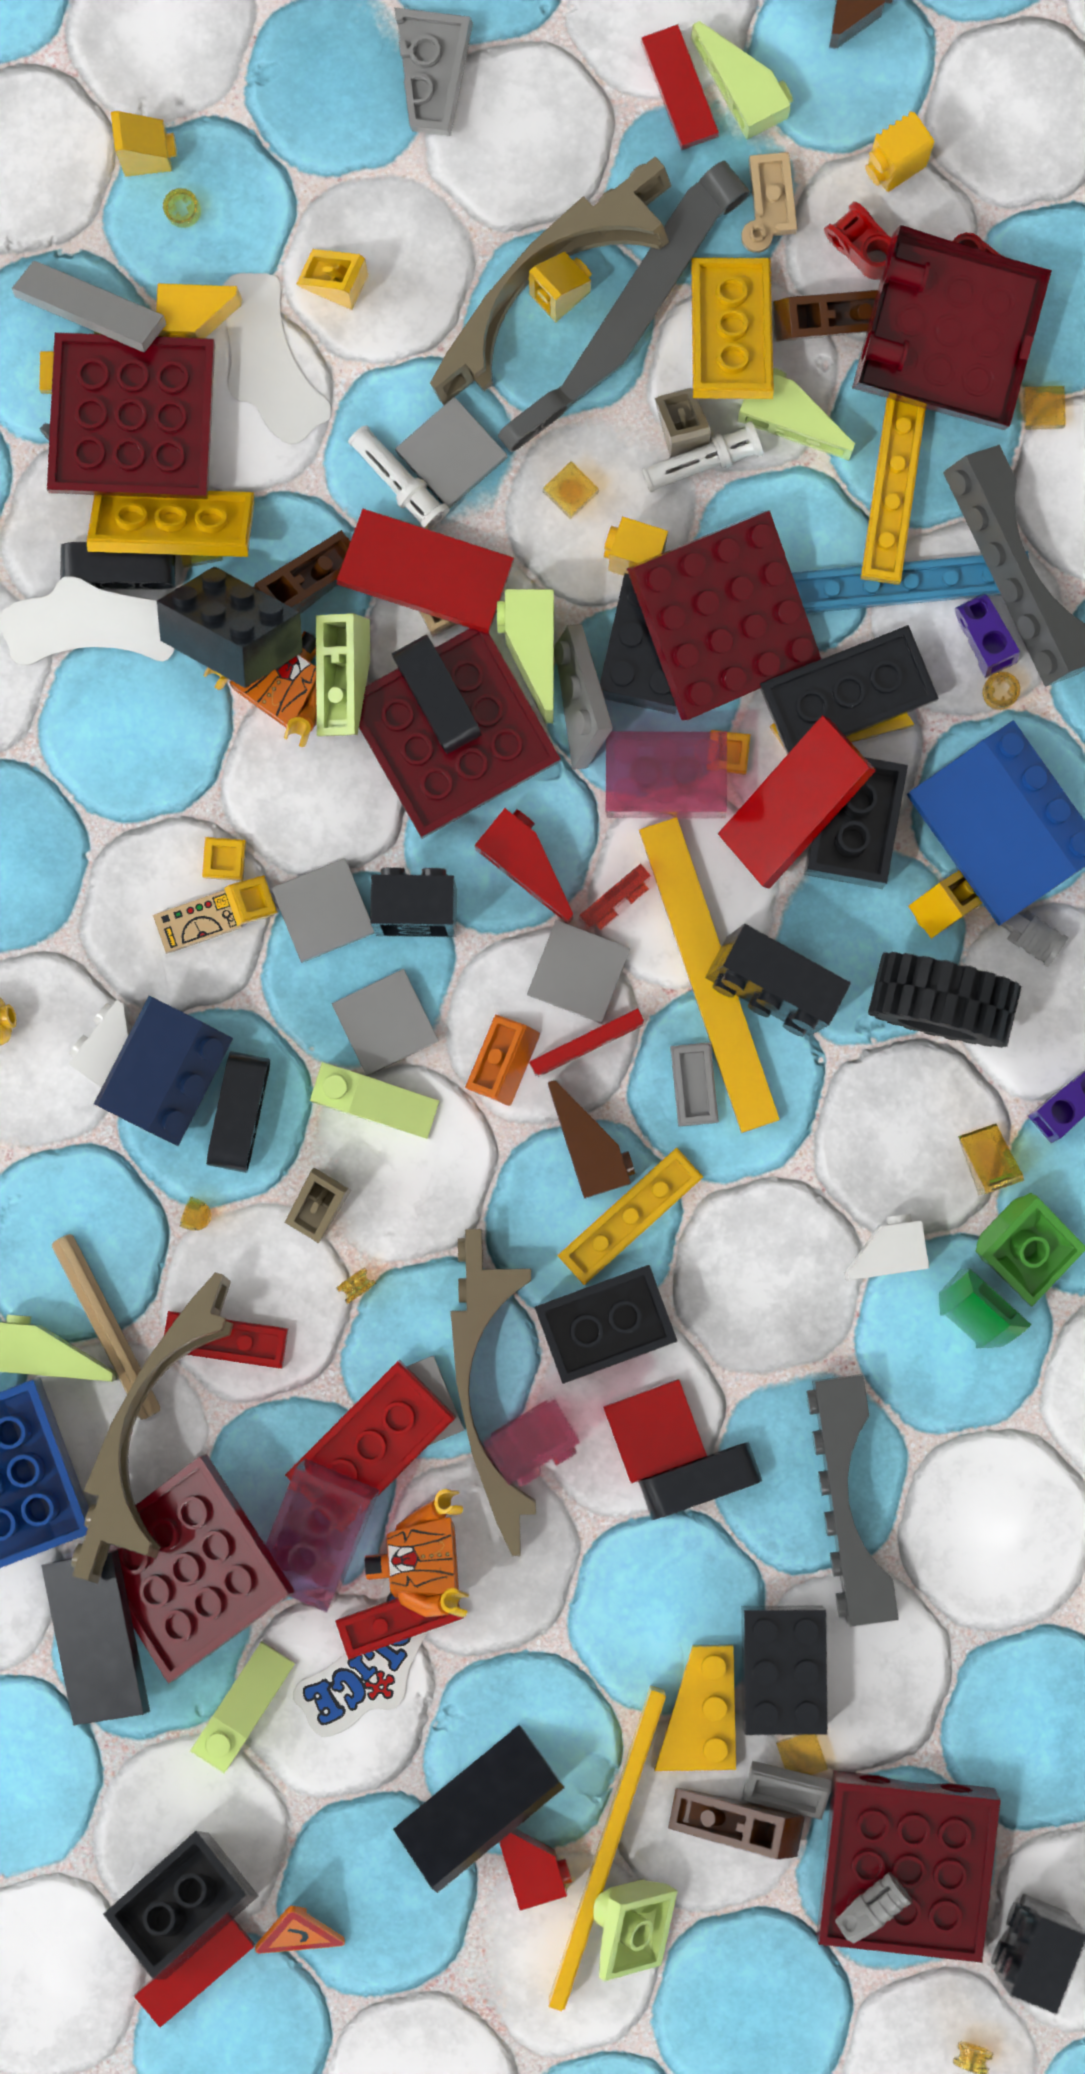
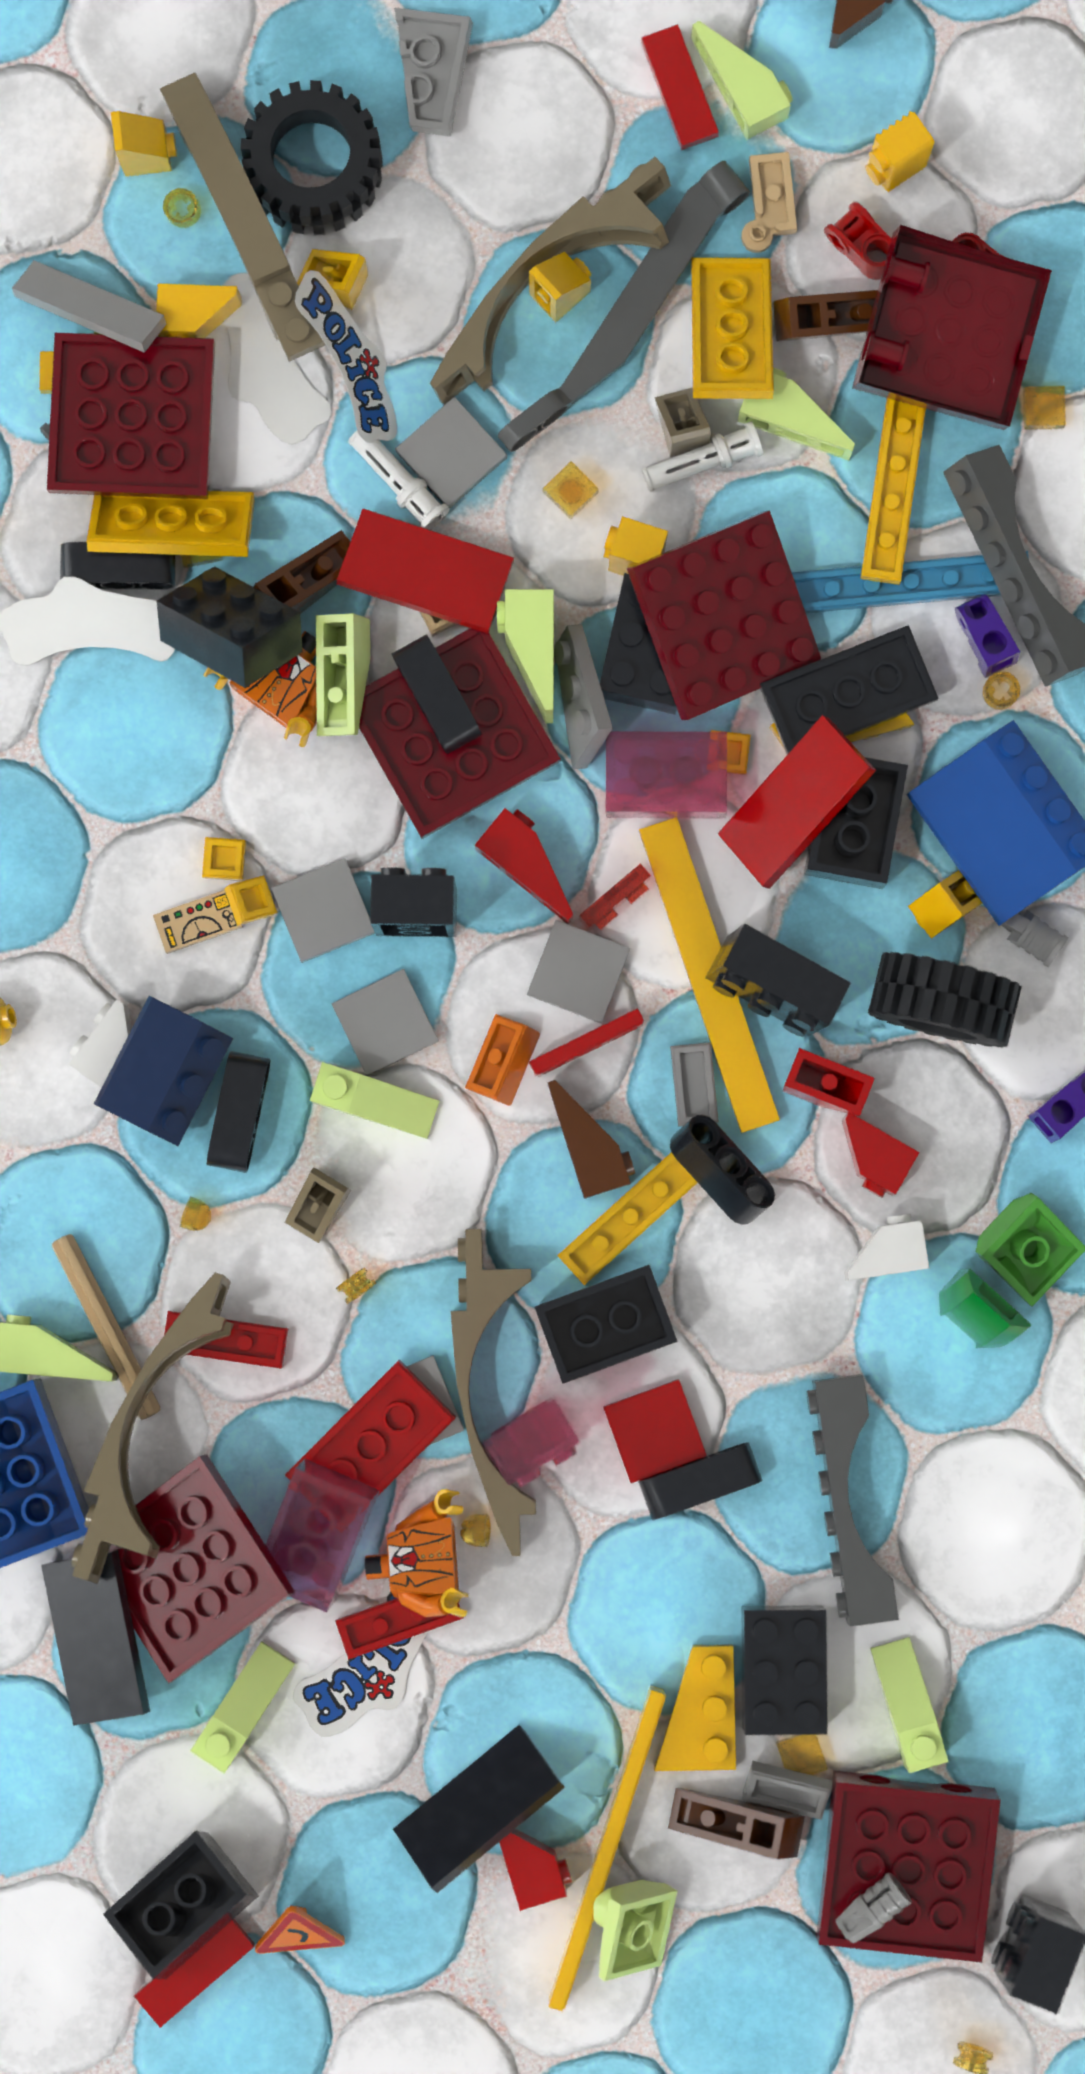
clear yellow slope [958,1123,1024,1196] -> none
none -> dark tan slope [160,72,325,362]
none -> black tyre [240,80,383,235]
none -> sticker [295,270,397,443]
none -> clear yellow hinge [460,1514,491,1547]
none -> black beam [670,1115,775,1225]
none -> red slope [783,1048,875,1117]
none -> red slope [842,1113,920,1198]
none -> yellowish green slope [870,1637,949,1773]

